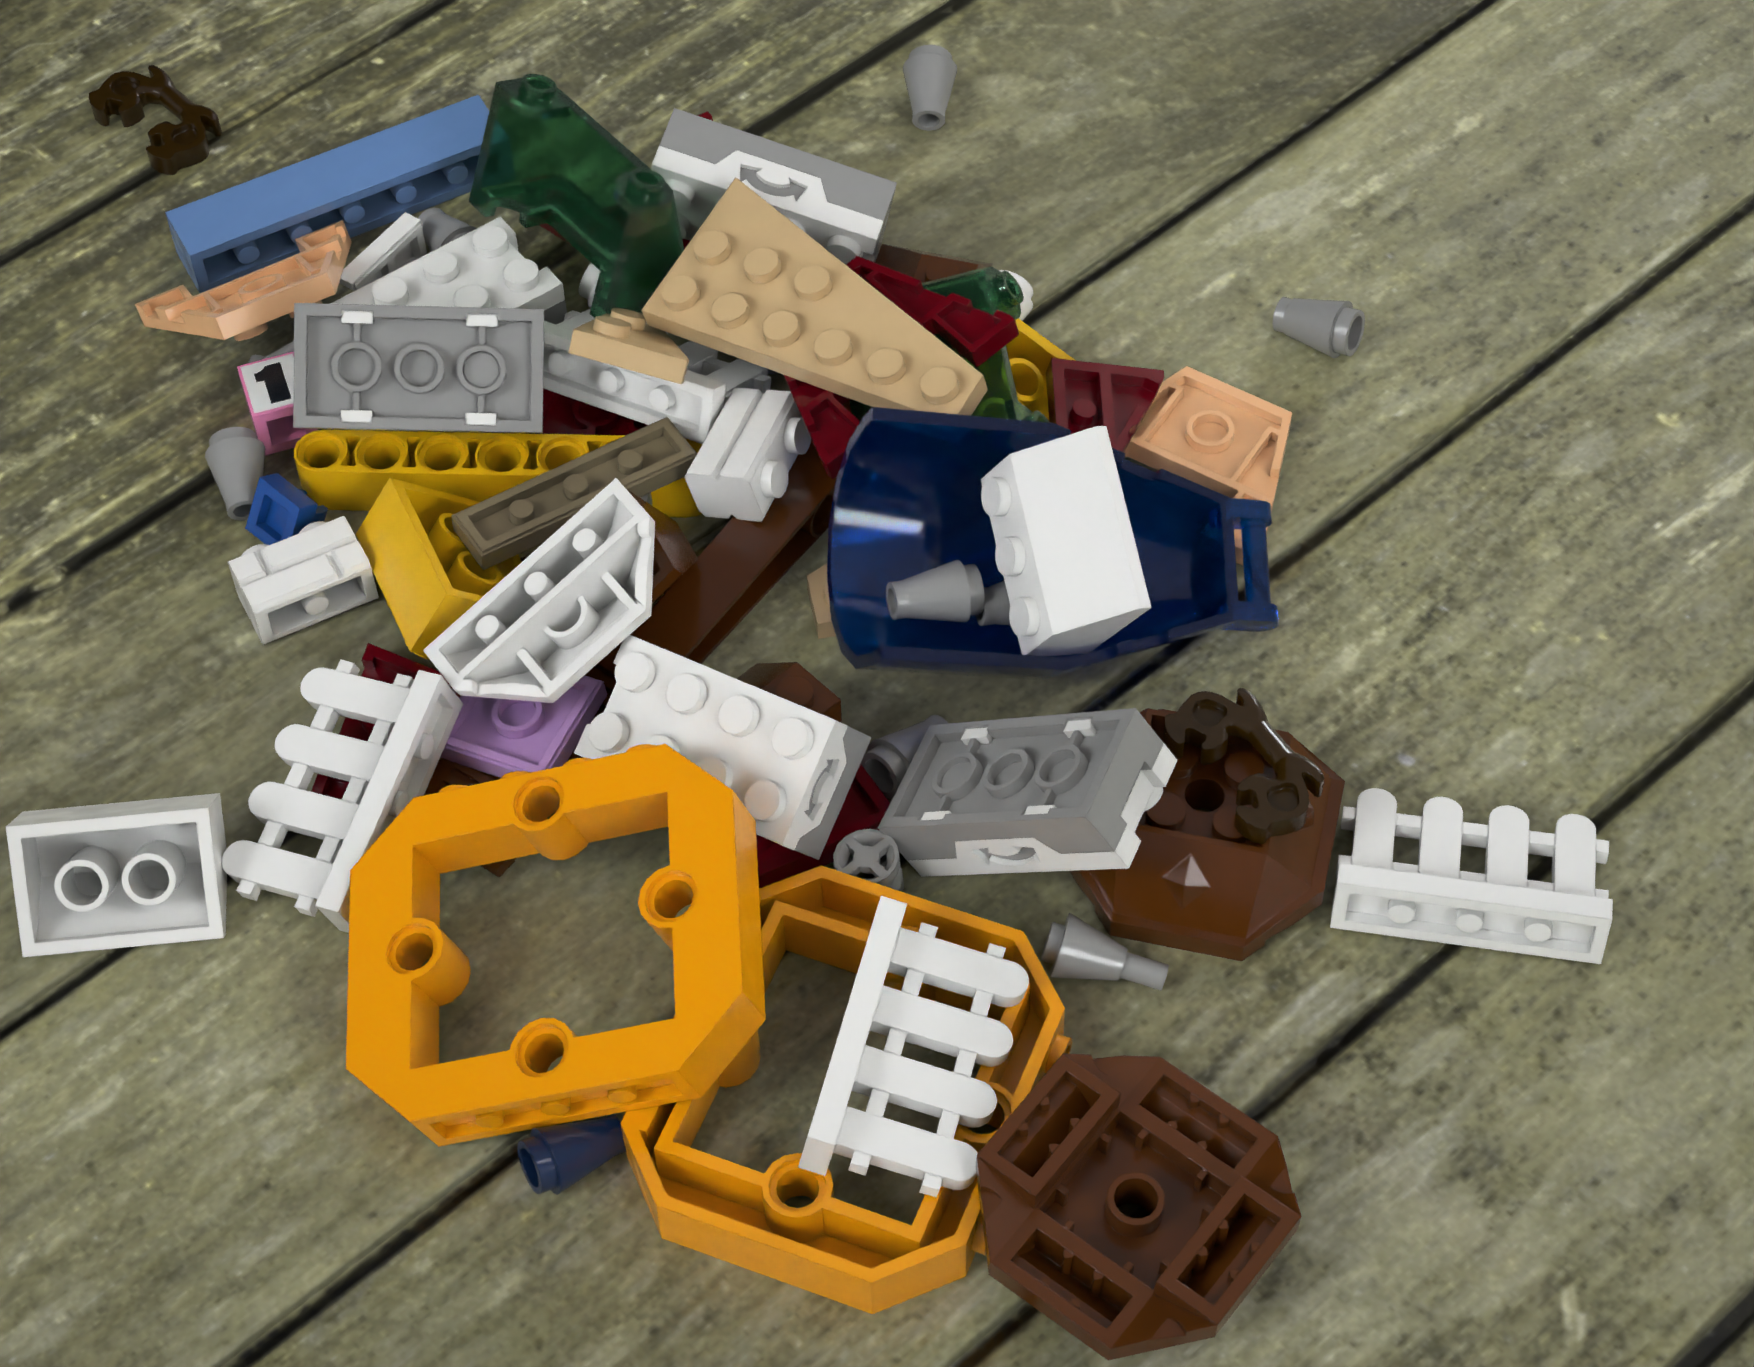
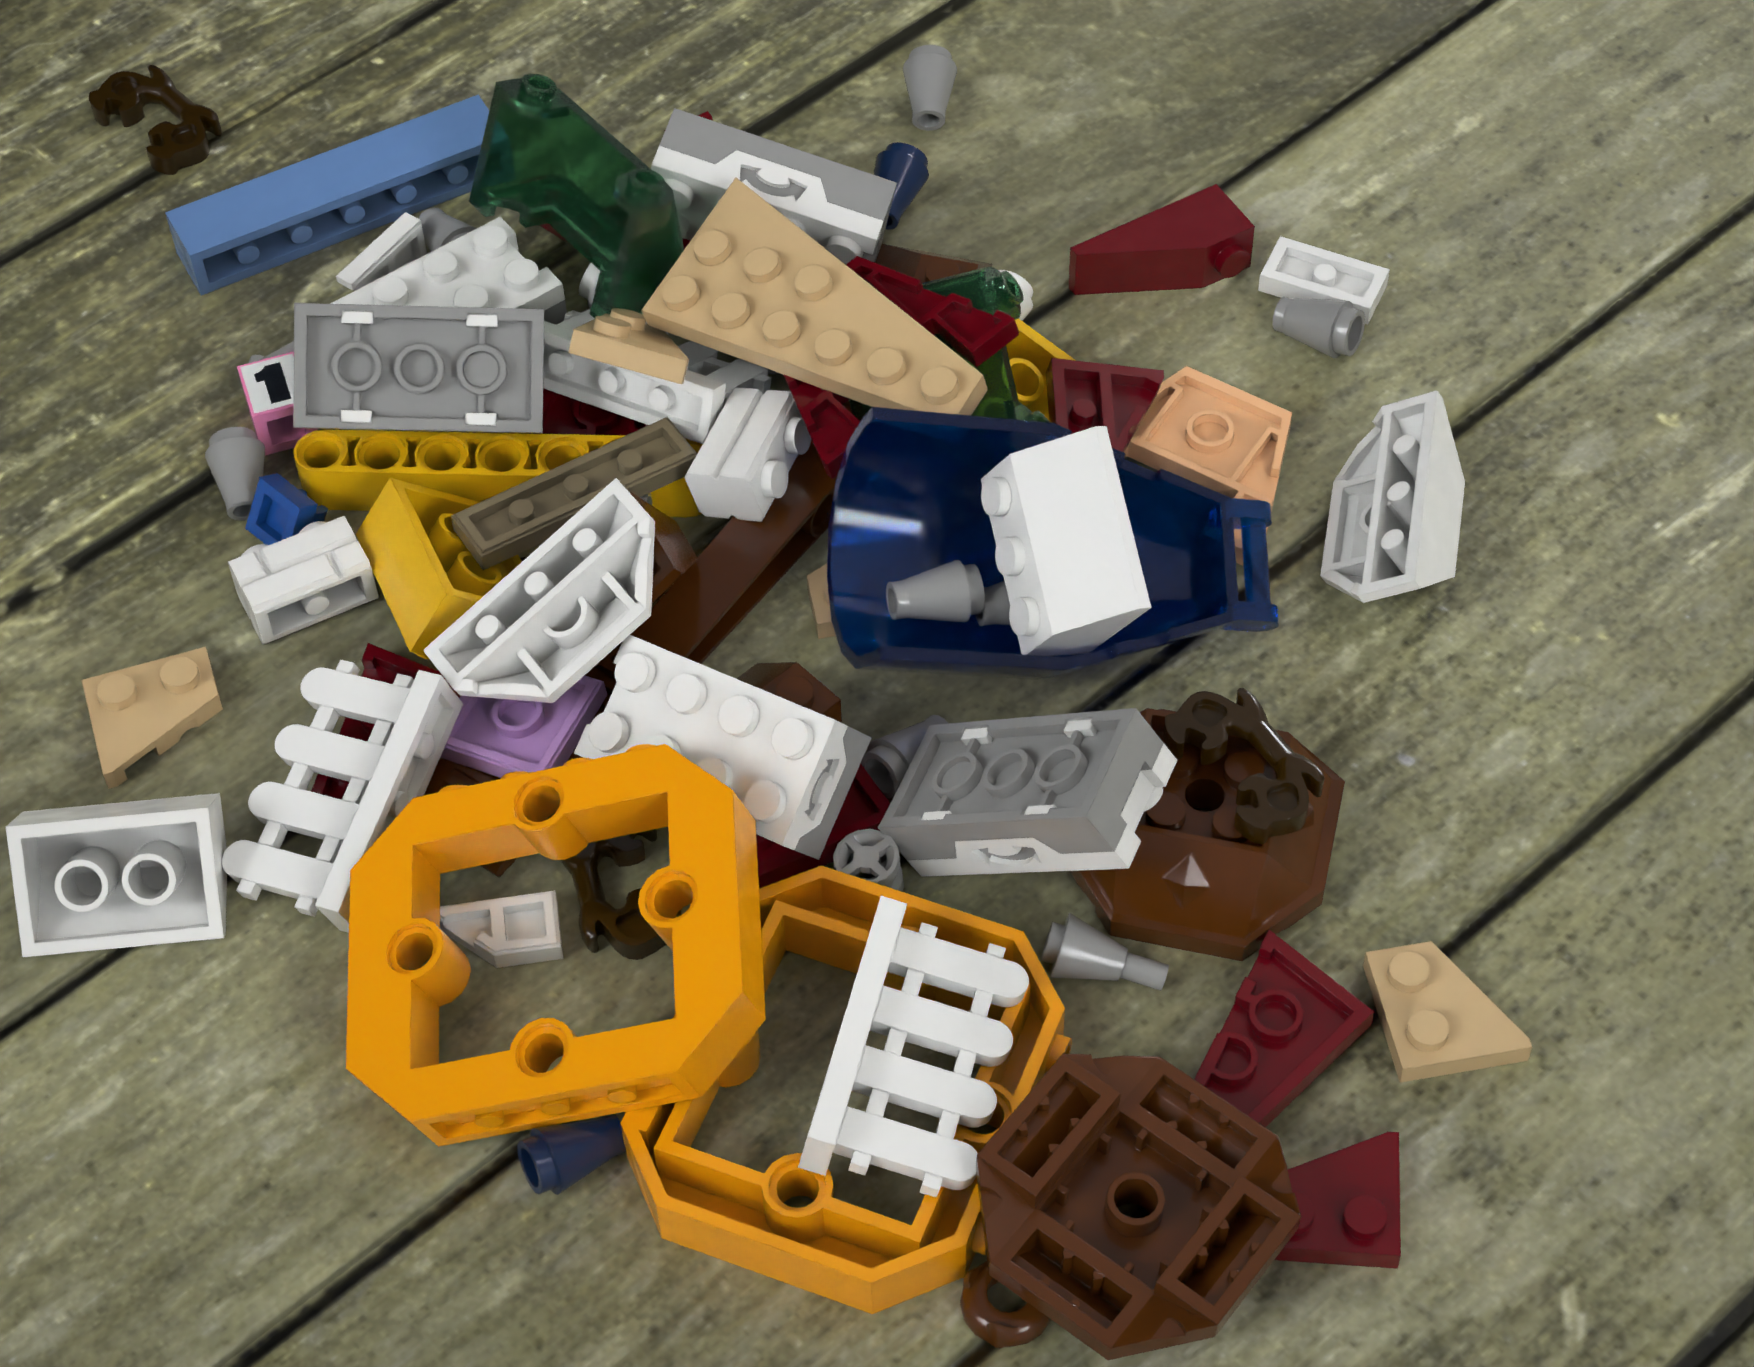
light nougat wing [135,220,352,341] -> none
white fence [1330,788,1613,964] -> none
none -> tan wing [82,647,223,789]
none -> white tile [440,890,564,968]
none -> dark brown helmet [561,829,681,960]
none -> dark blue cone [874,142,929,230]
none -> reddish brown piece [960,1261,1051,1349]
none -> dark red slope [1069,184,1255,295]
none -> dark red wing [1194,930,1374,1127]
none -> white plate [1258,236,1390,325]
none -> dark red wing [1275,1132,1401,1269]
none -> white wedge [1320,390,1465,603]
none -> tan wing [1363,941,1532,1083]

